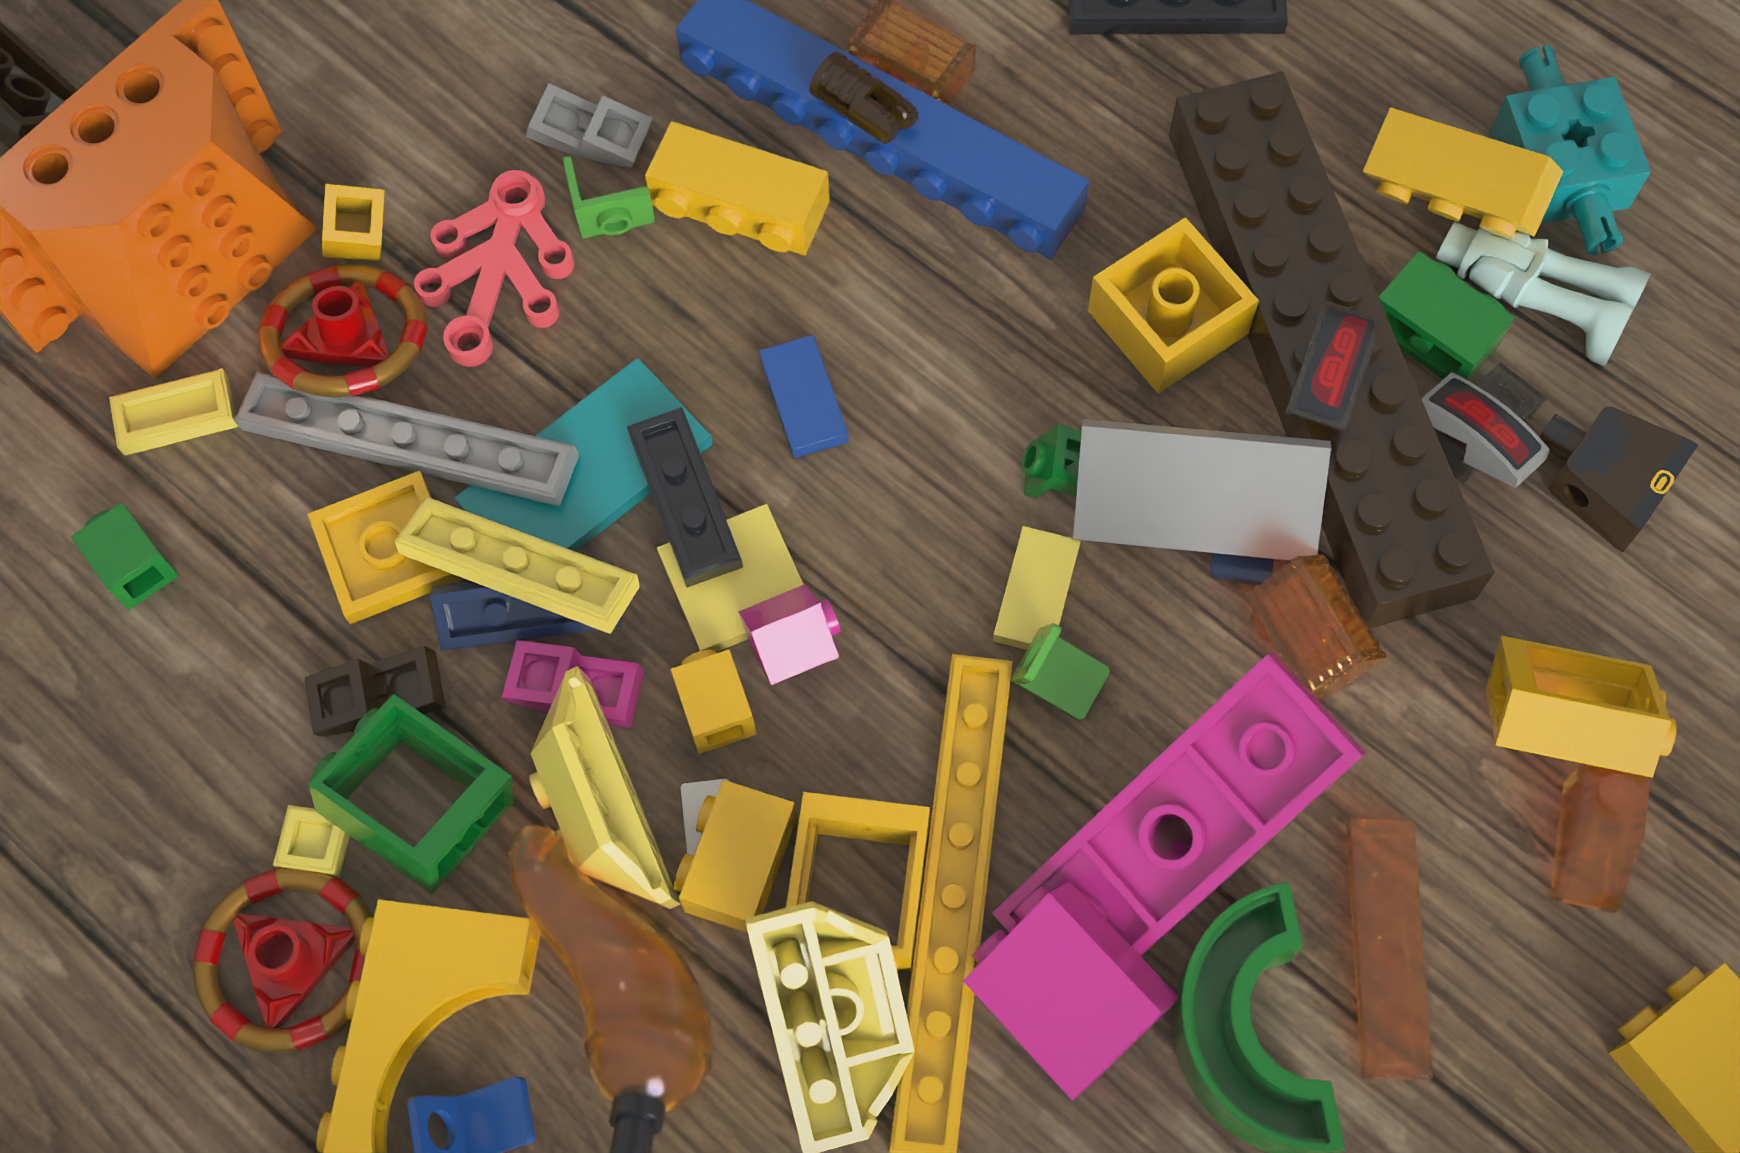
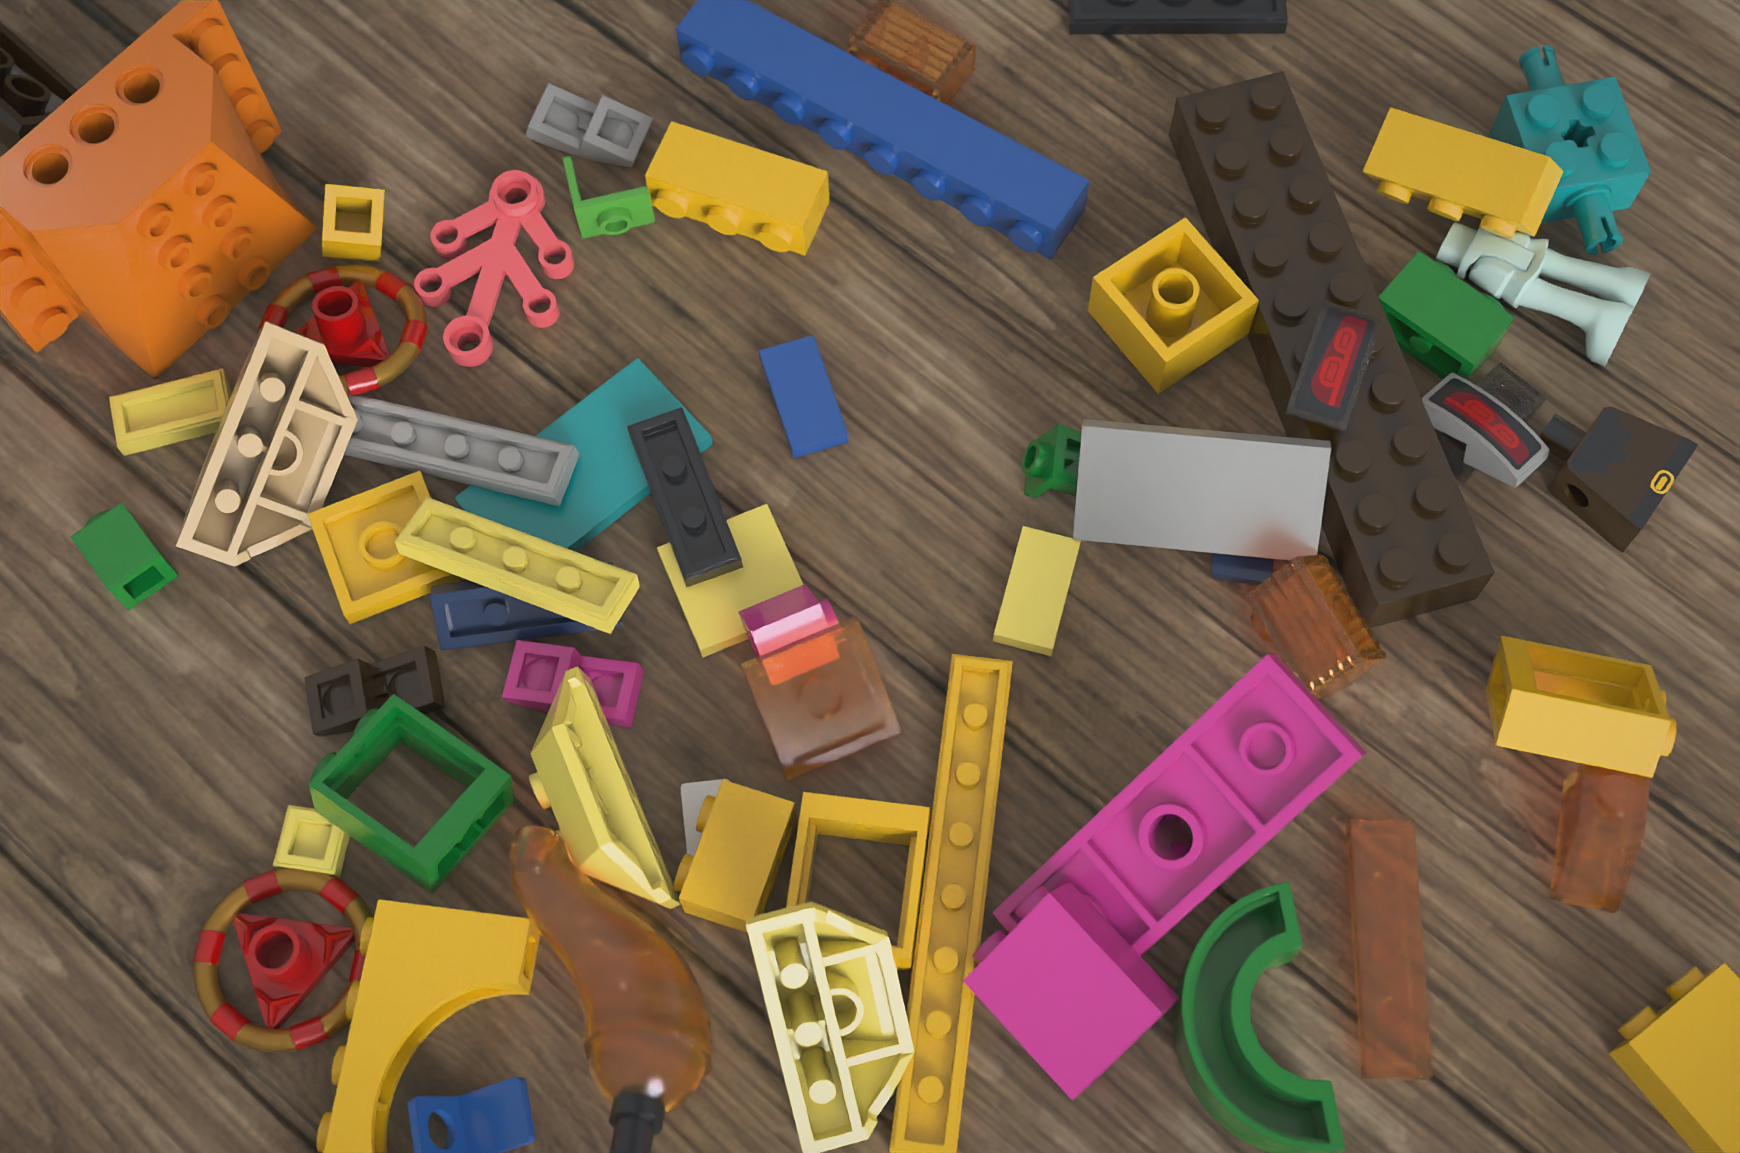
yellow brick [670,649,757,754] -> none
dark brown hinge [809,51,919,144] -> none
bright green bracket [1010,623,1110,720] -> none
none -> tan wedge [176,321,358,567]
none -> clear orange tile [740,616,901,780]

